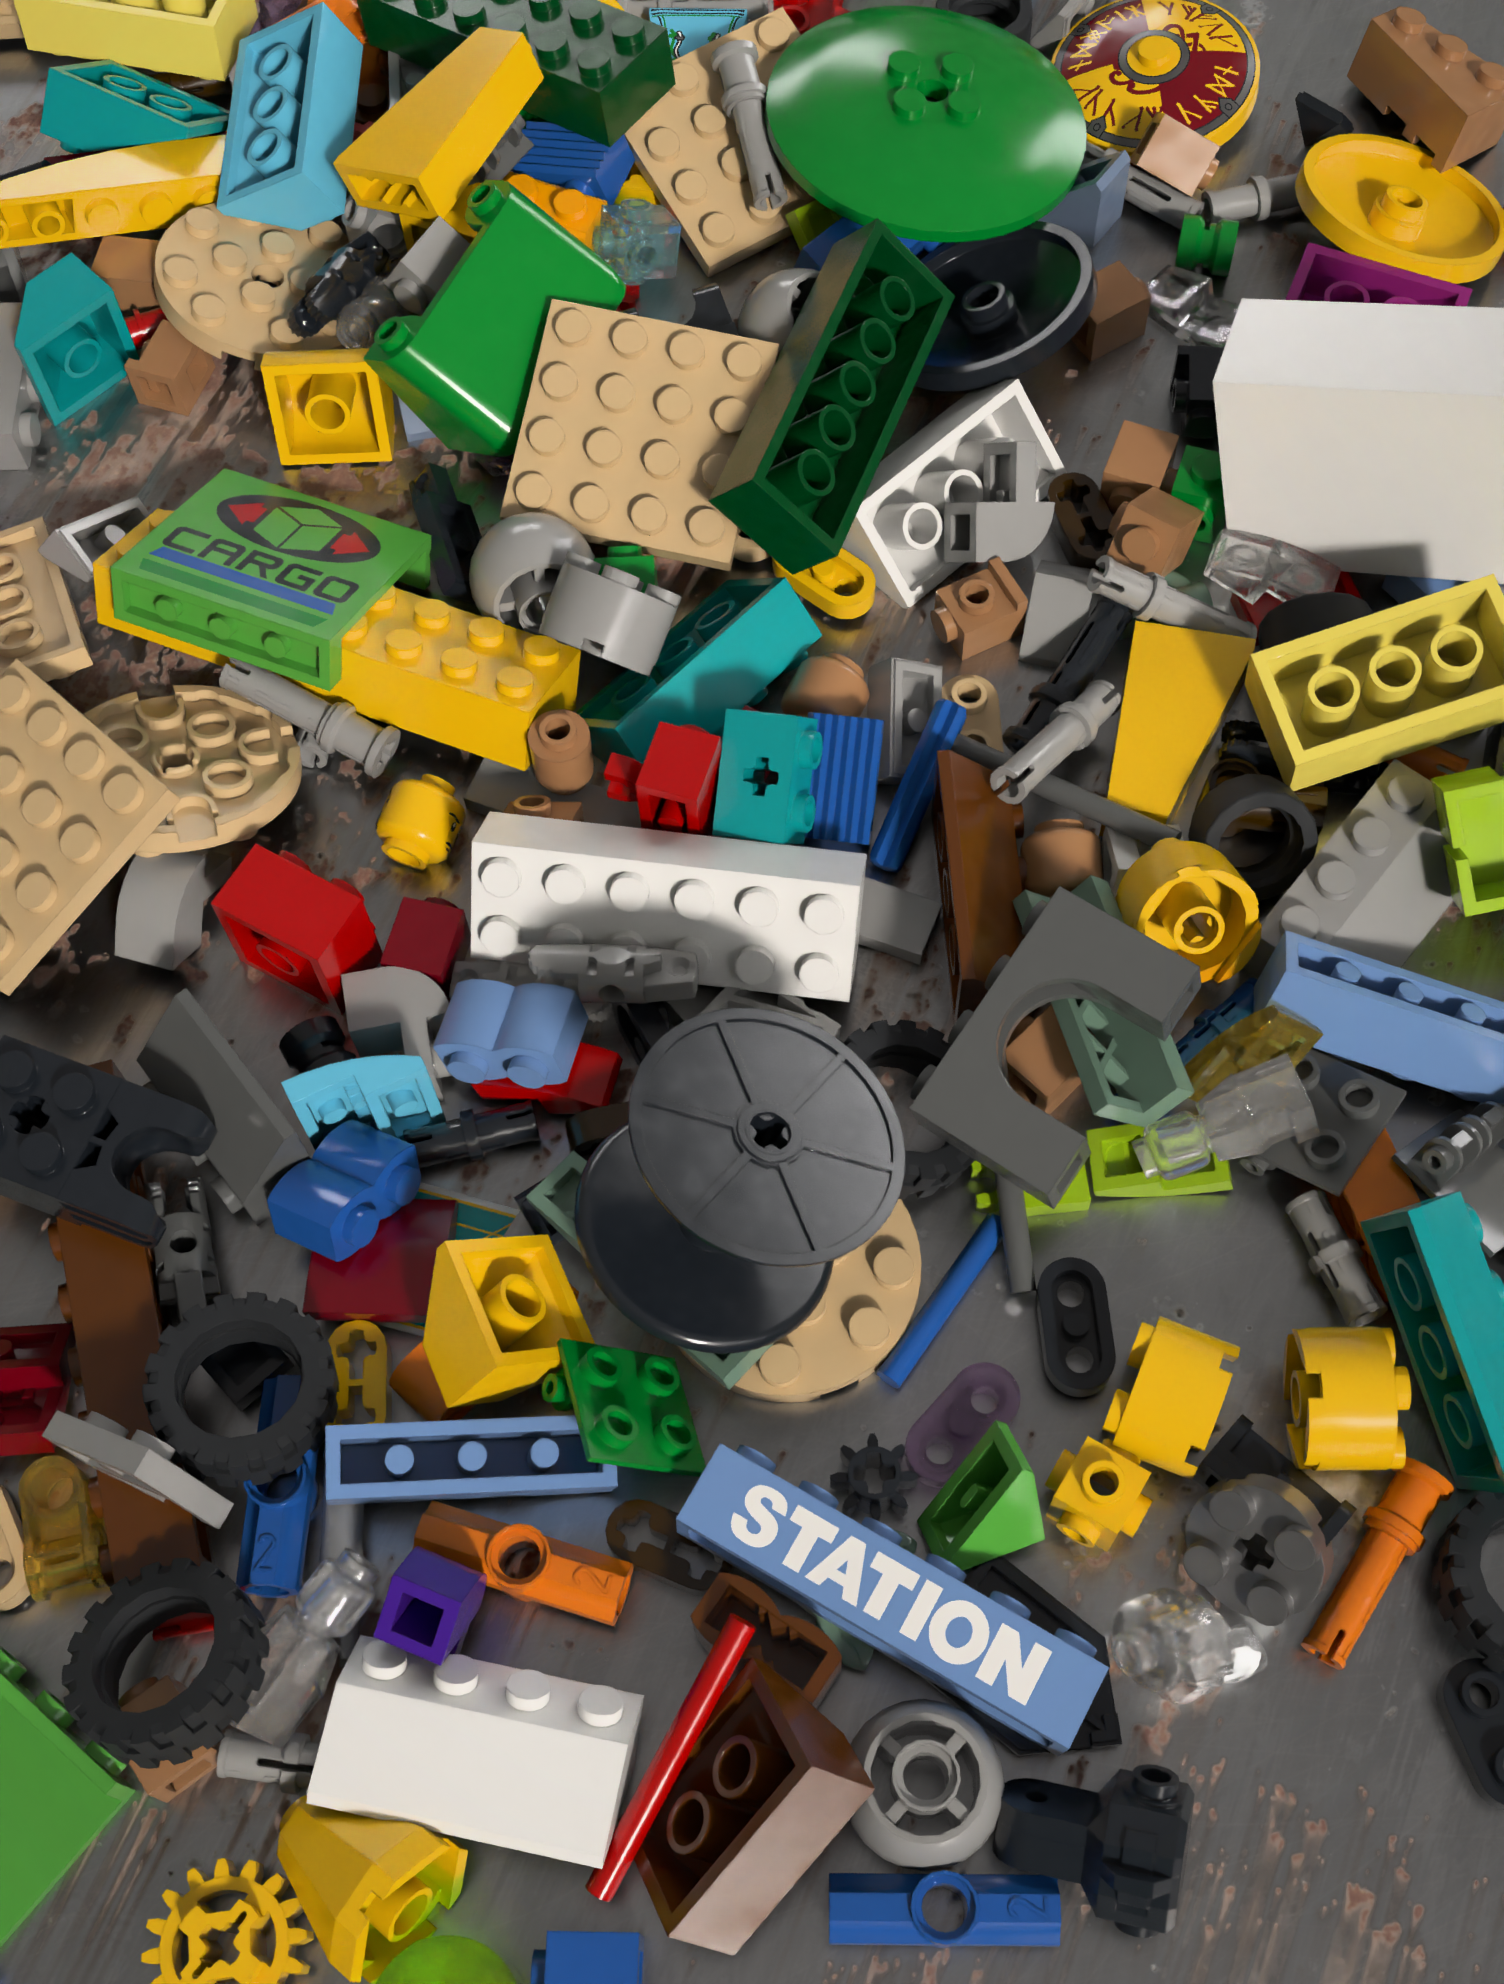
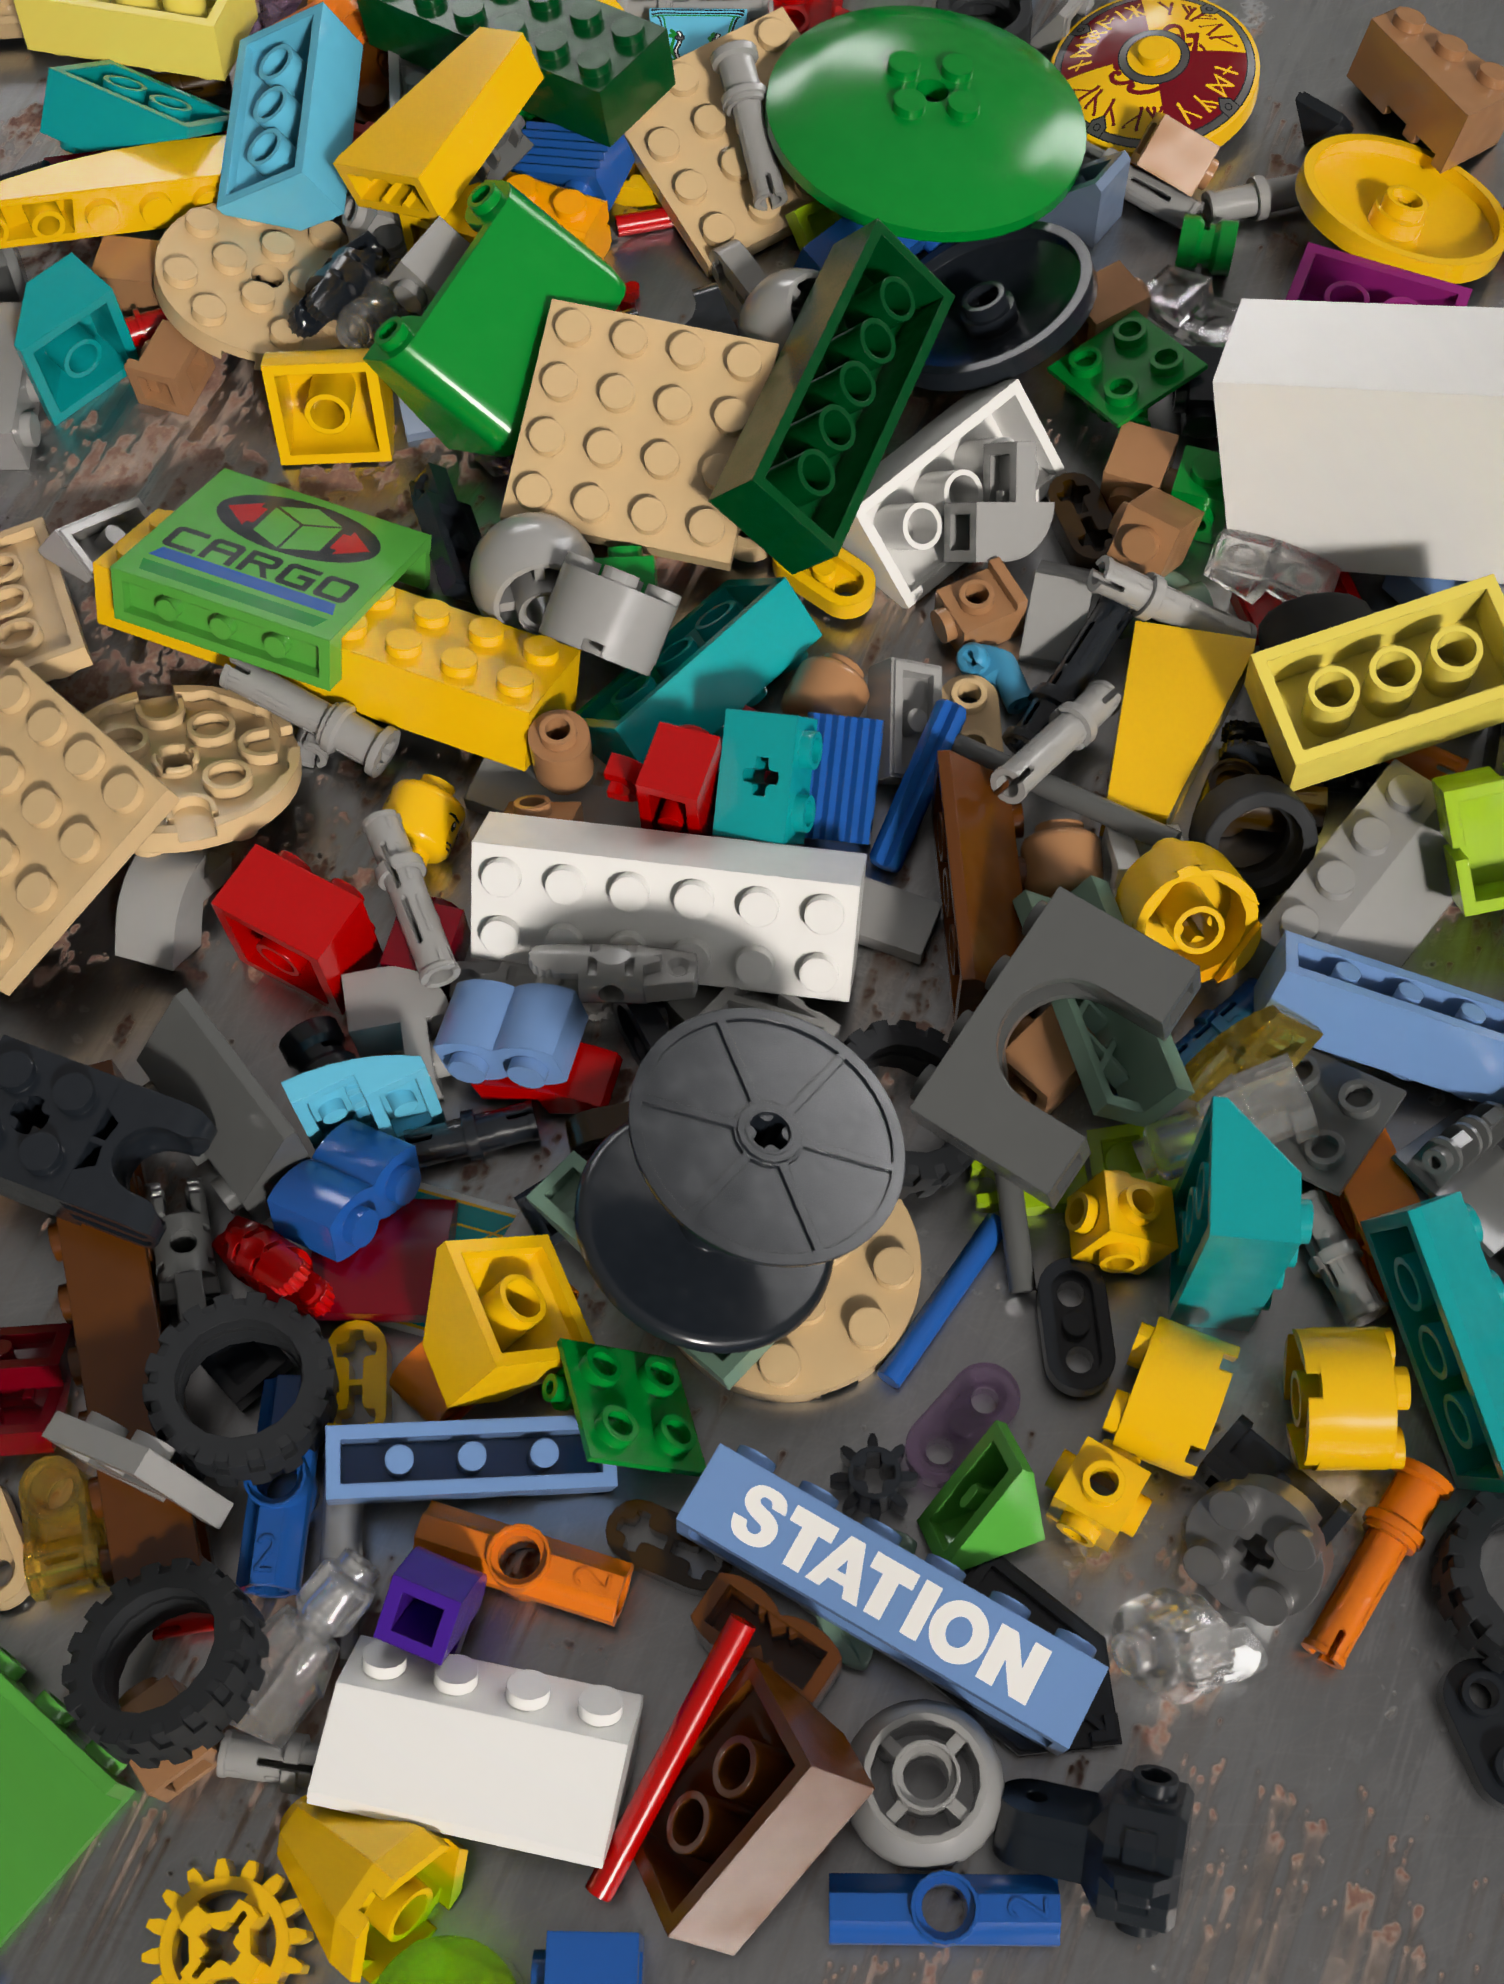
clear light blue brick [592,198,682,285] -> none
none -> red hinge [212,1215,335,1318]
none -> light grey pin [362,809,461,988]
none -> light grey beam [709,239,768,314]
none -> dark azure arm [956,642,1031,714]
none -> green hinge [1047,310,1208,434]
none -> yellow brick [1065,1170,1179,1275]
none -> teal slope [1168,1096,1314,1332]

